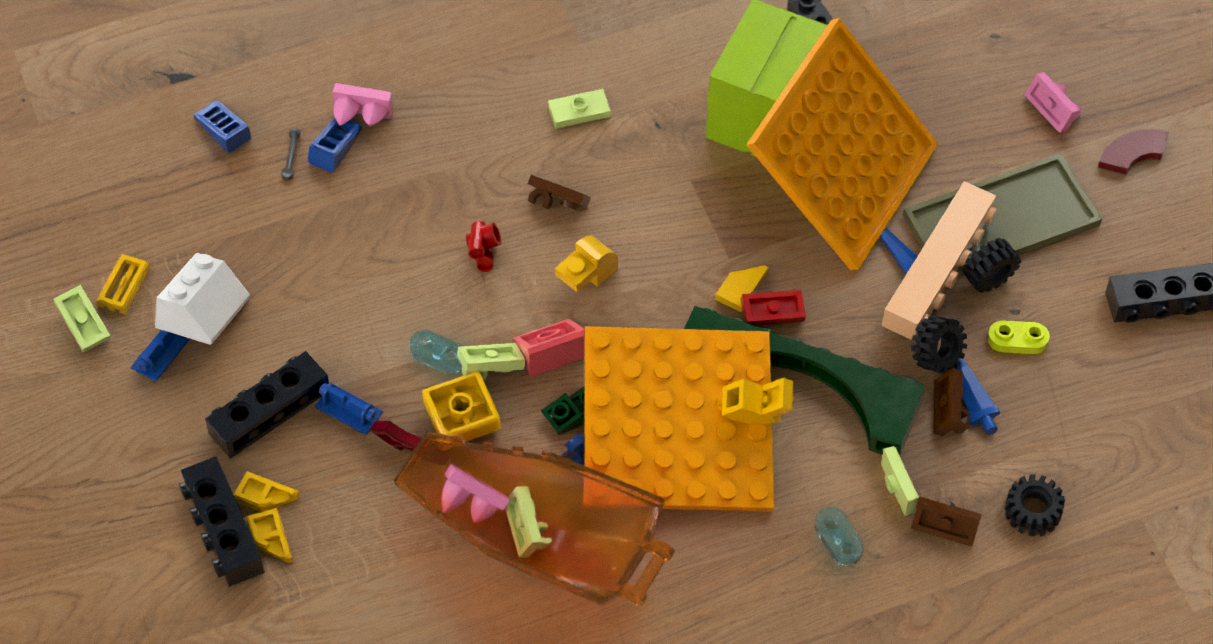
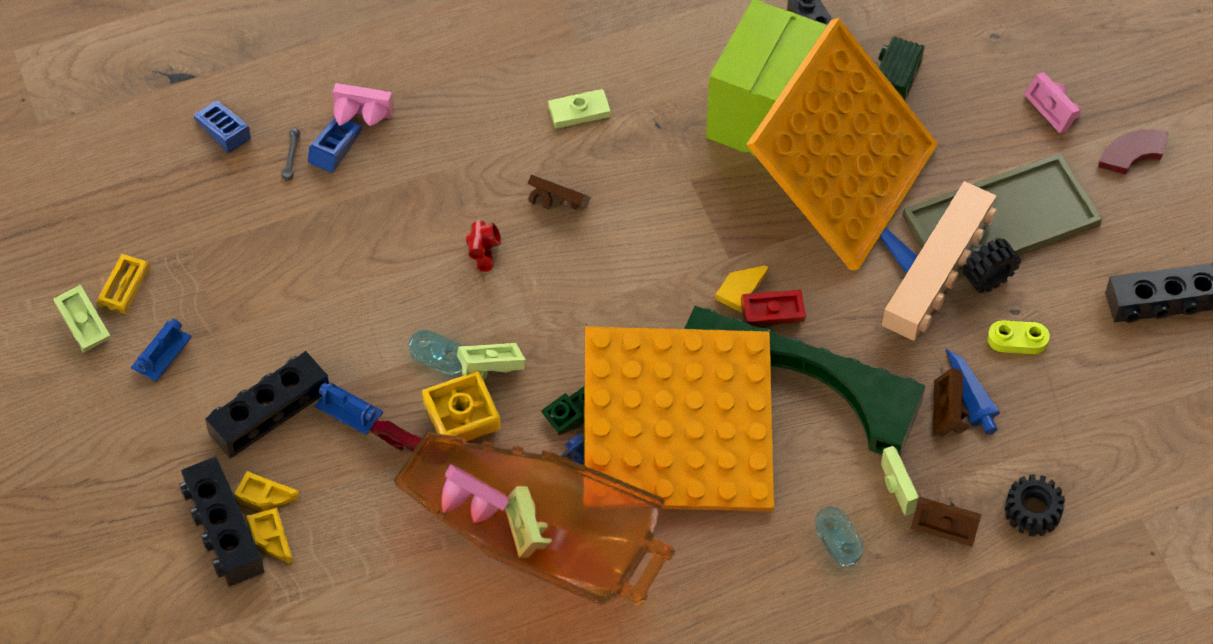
white slope [155,253,250,345] -> none
coral slope [513,319,584,377] -> none
yellow brick [555,235,618,292] -> none
yellow brick [722,378,793,424] -> none
black tyre [911,316,967,374] -> none
none -> dark green brick [878,36,925,101]

